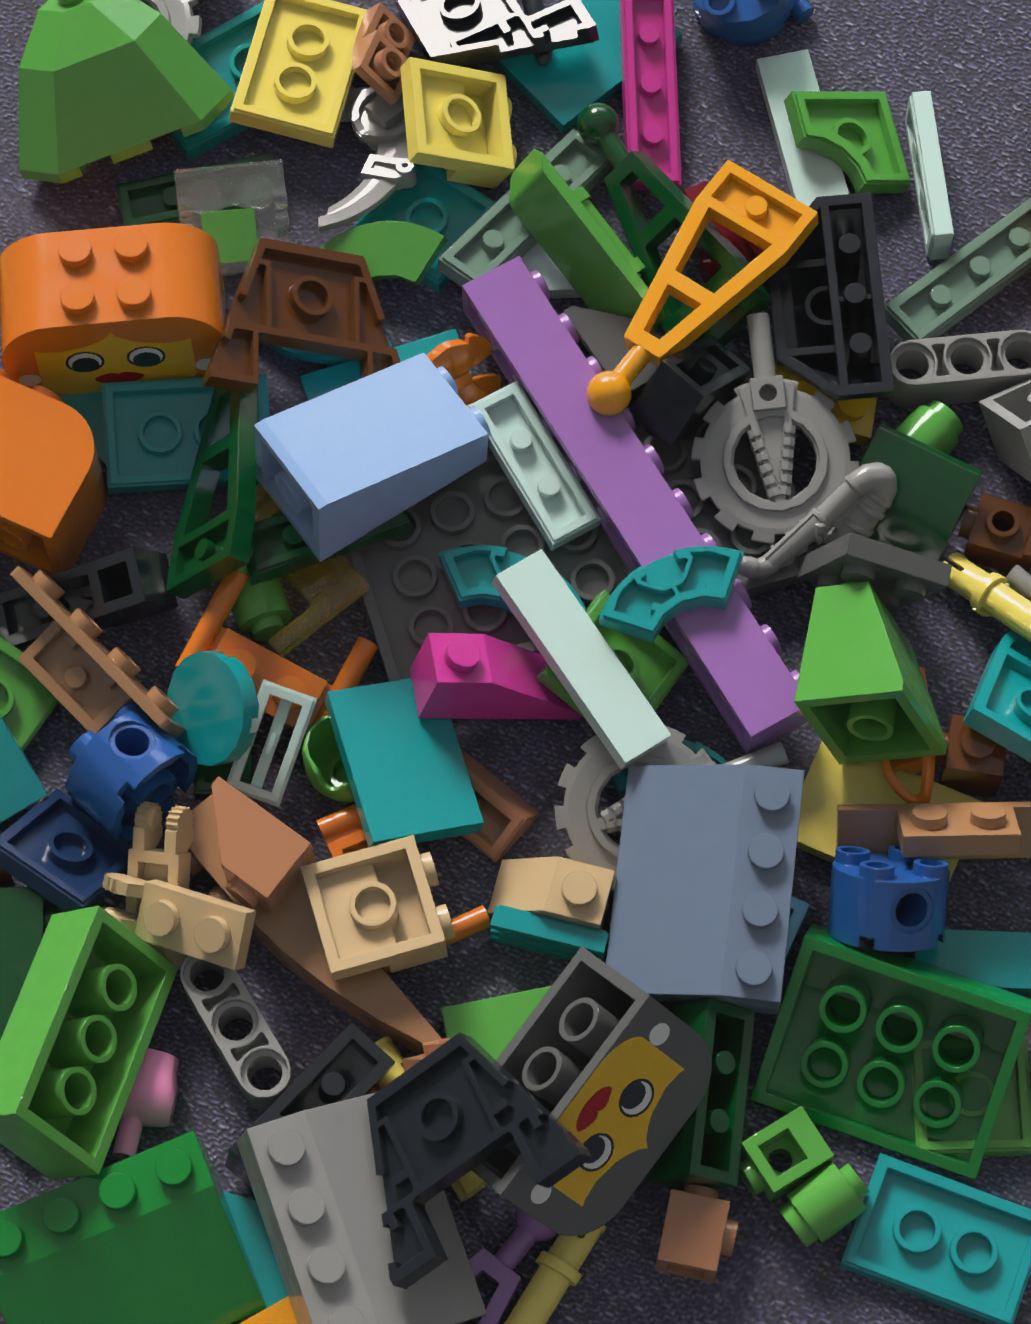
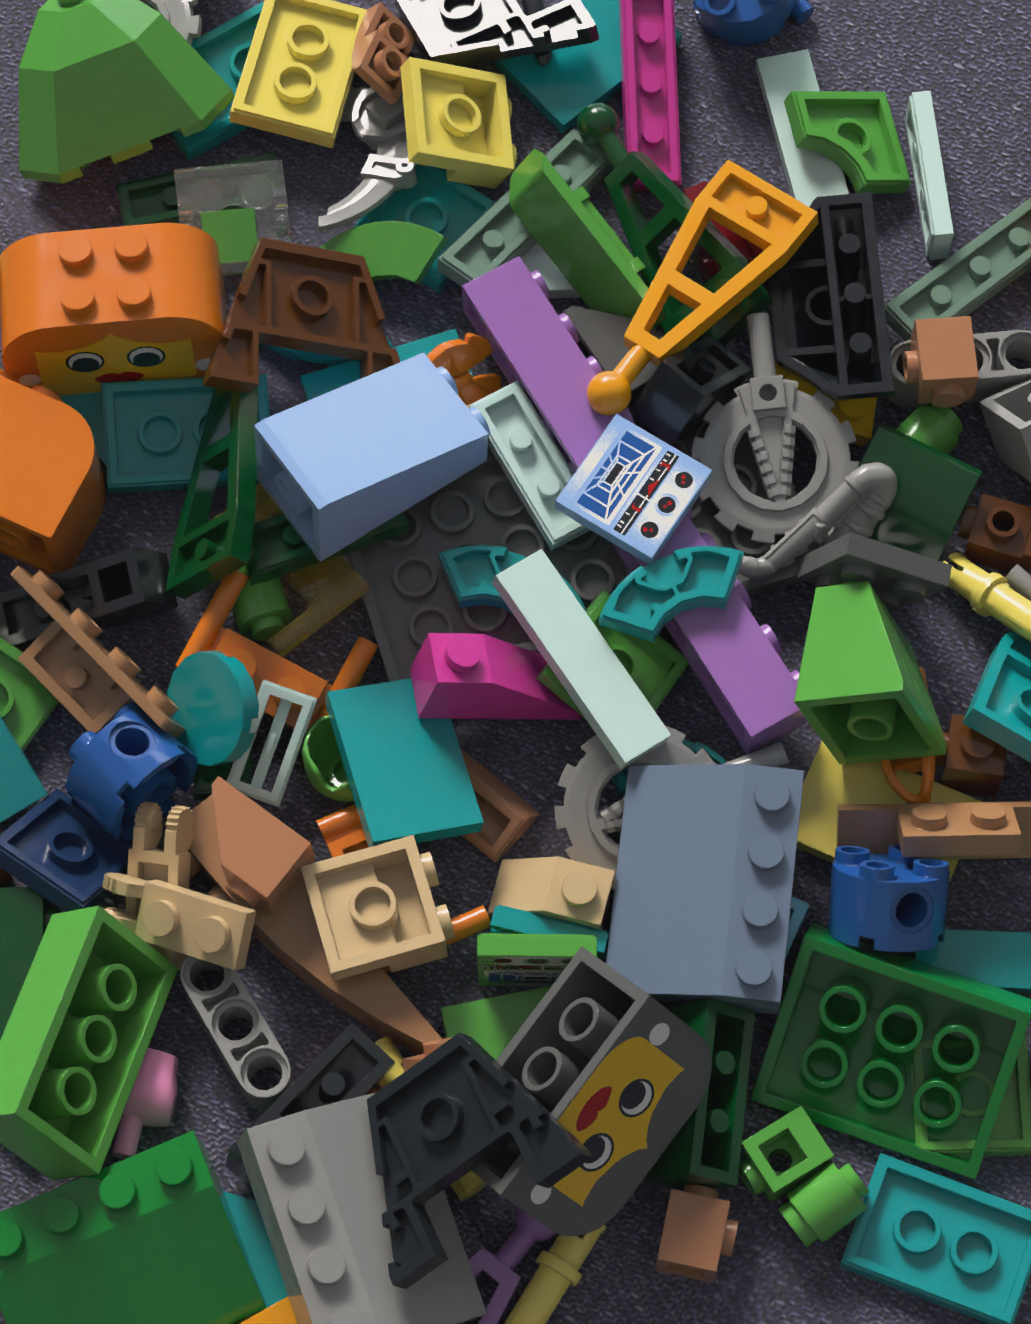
none -> bright green tile [477,933,597,987]
none -> tile [555,414,712,564]
none -> nougat brick [903,316,979,408]

